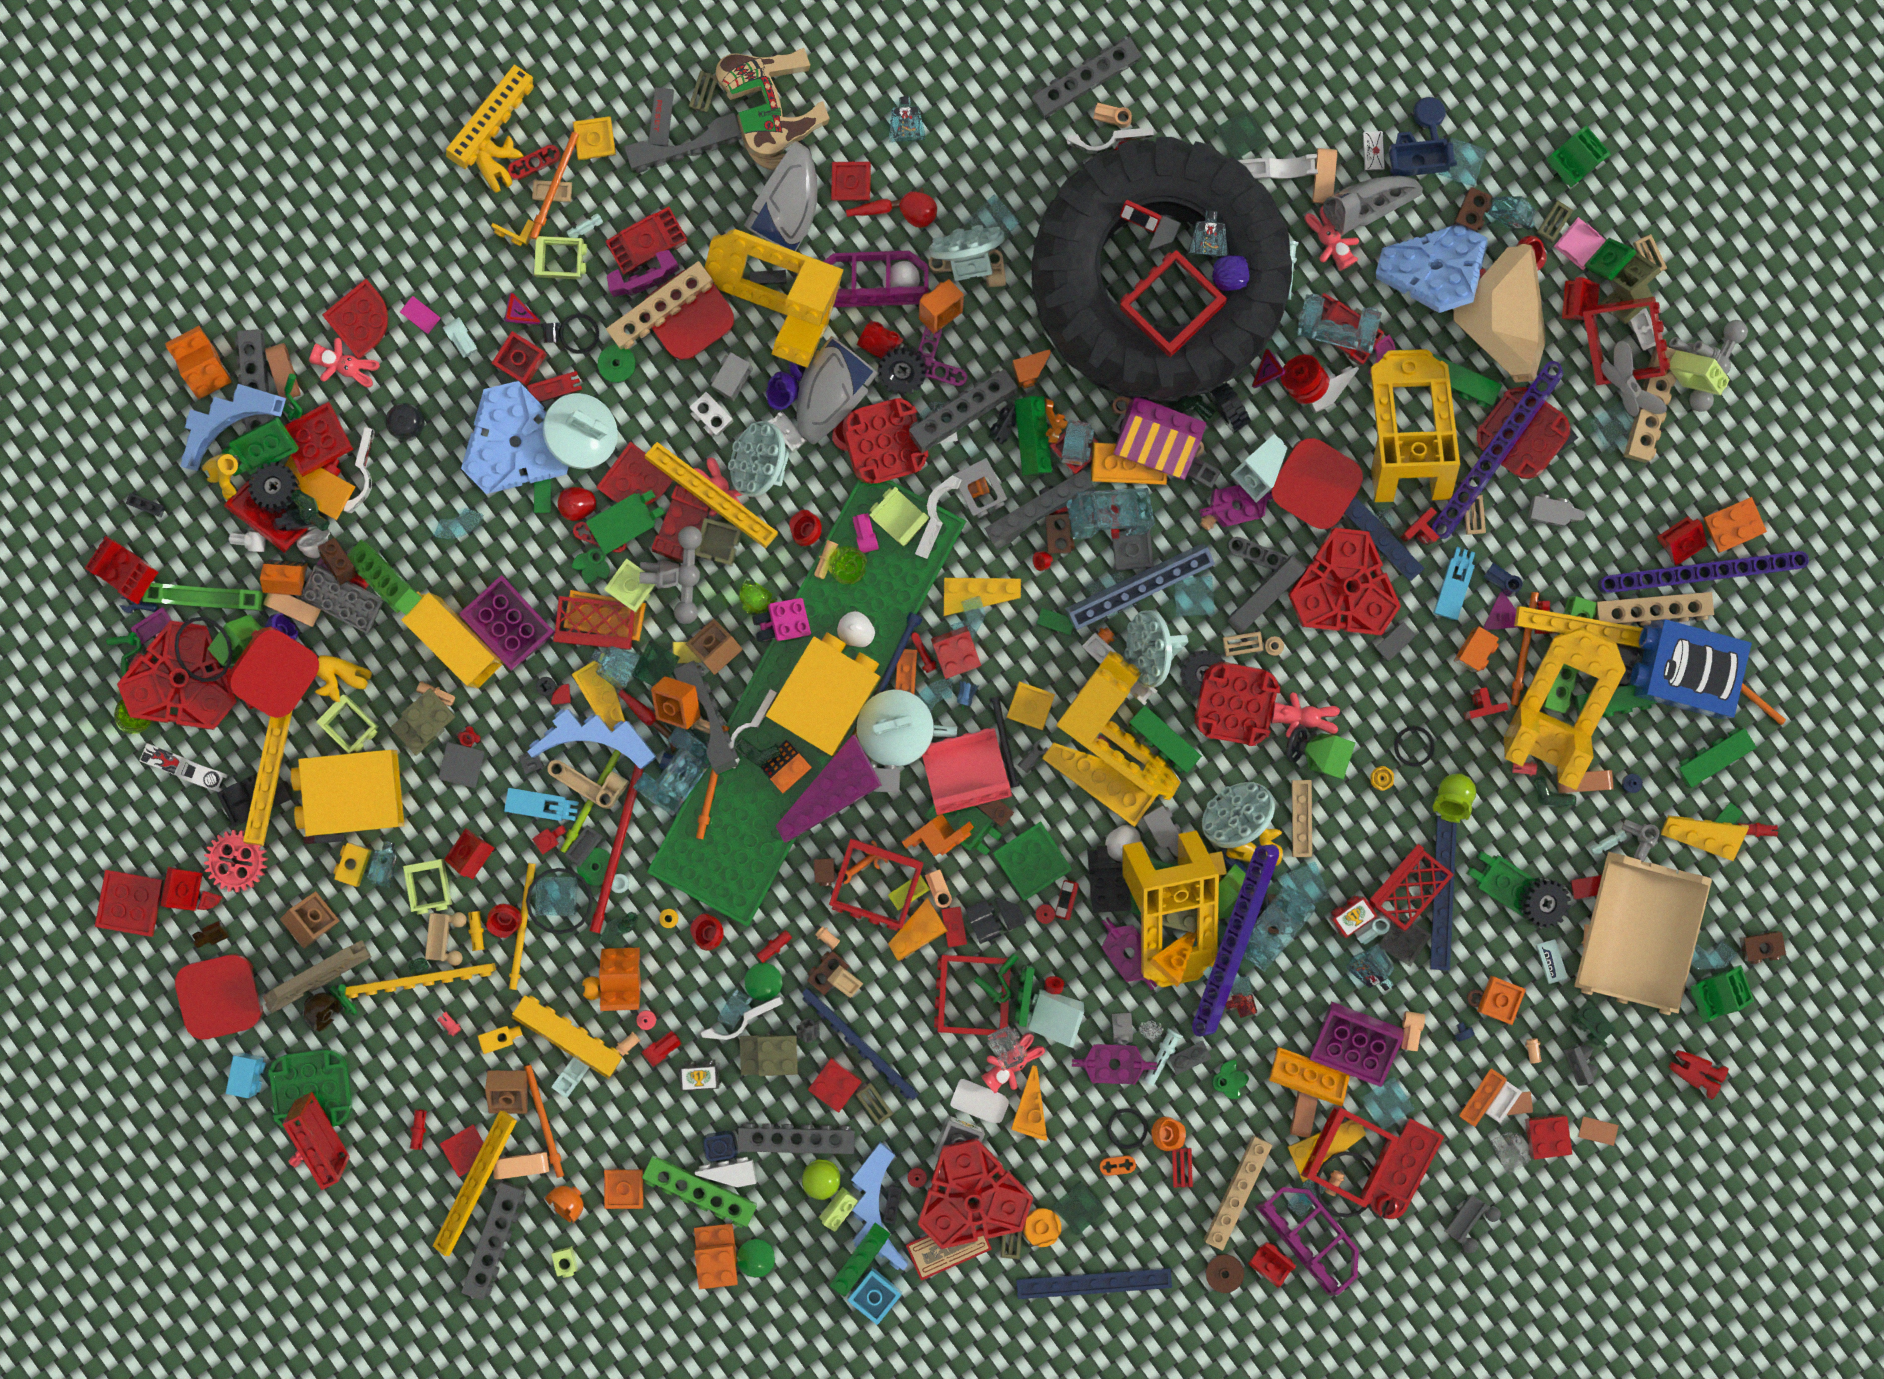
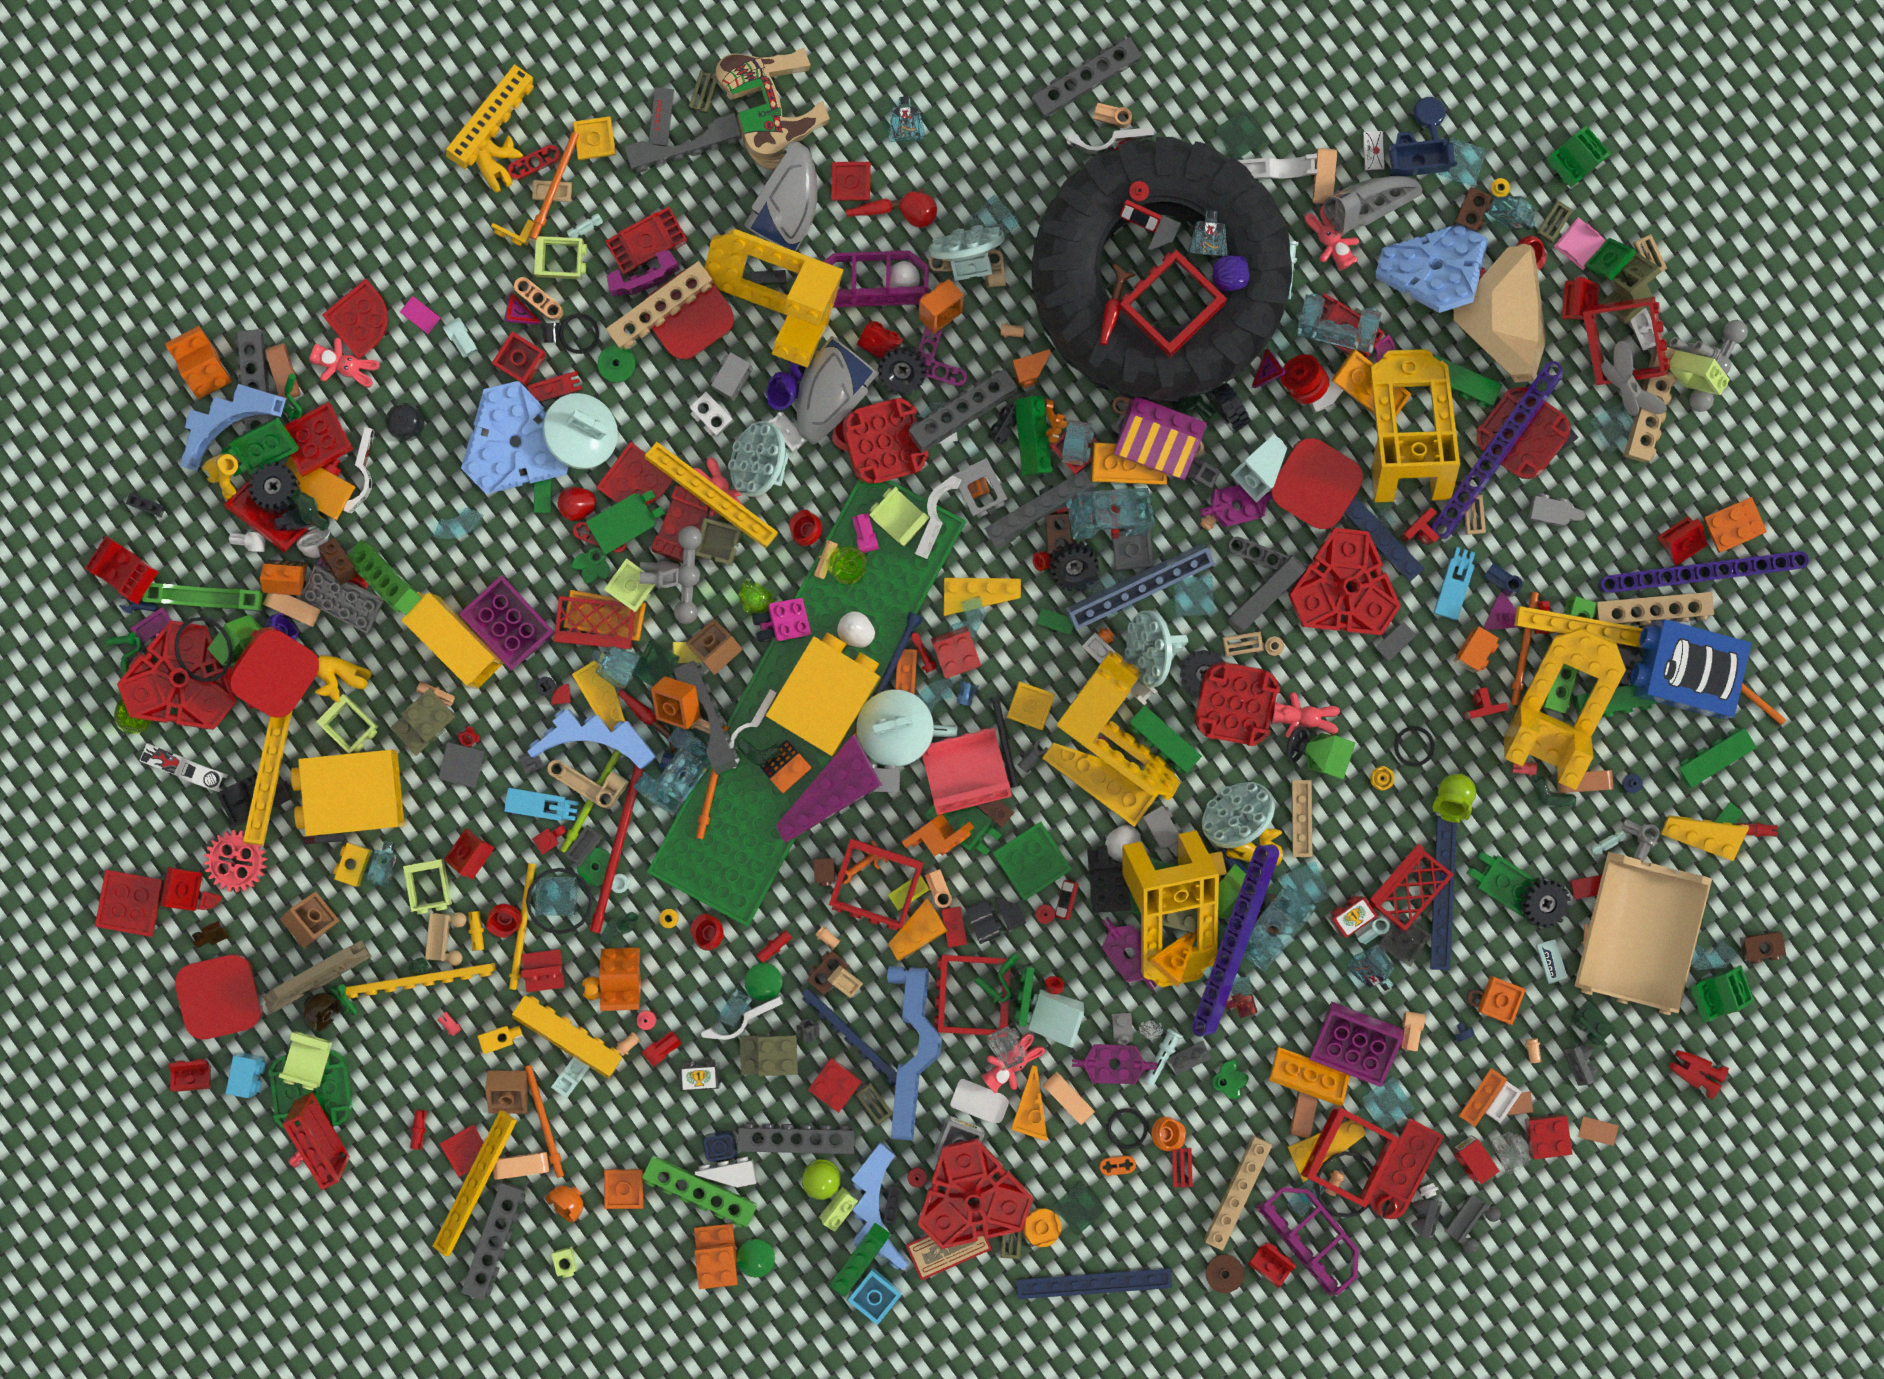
none -> red bracket [168,1059,211,1092]
none -> yellowish green panel [279,1031,332,1090]
none -> light nougat beam [514,277,563,321]
none -> red bracket [521,949,565,993]
none -> medium blue beam [887,966,942,1141]
none -> light nougat pin [1000,323,1024,338]
none -> light nougat beam [1043,1071,1095,1125]
none -> black bush [1049,540,1099,592]
none -> red piece [1099,264,1136,346]
none -> red tile [1129,181,1149,202]
none -> light orange tile [1331,349,1411,416]
none -> dark grey tile [1411,1199,1442,1240]
none -> white plate [1420,1183,1439,1199]
none -> red brick [1453,1135,1500,1184]
none -> yellow plate [1491,178,1510,198]

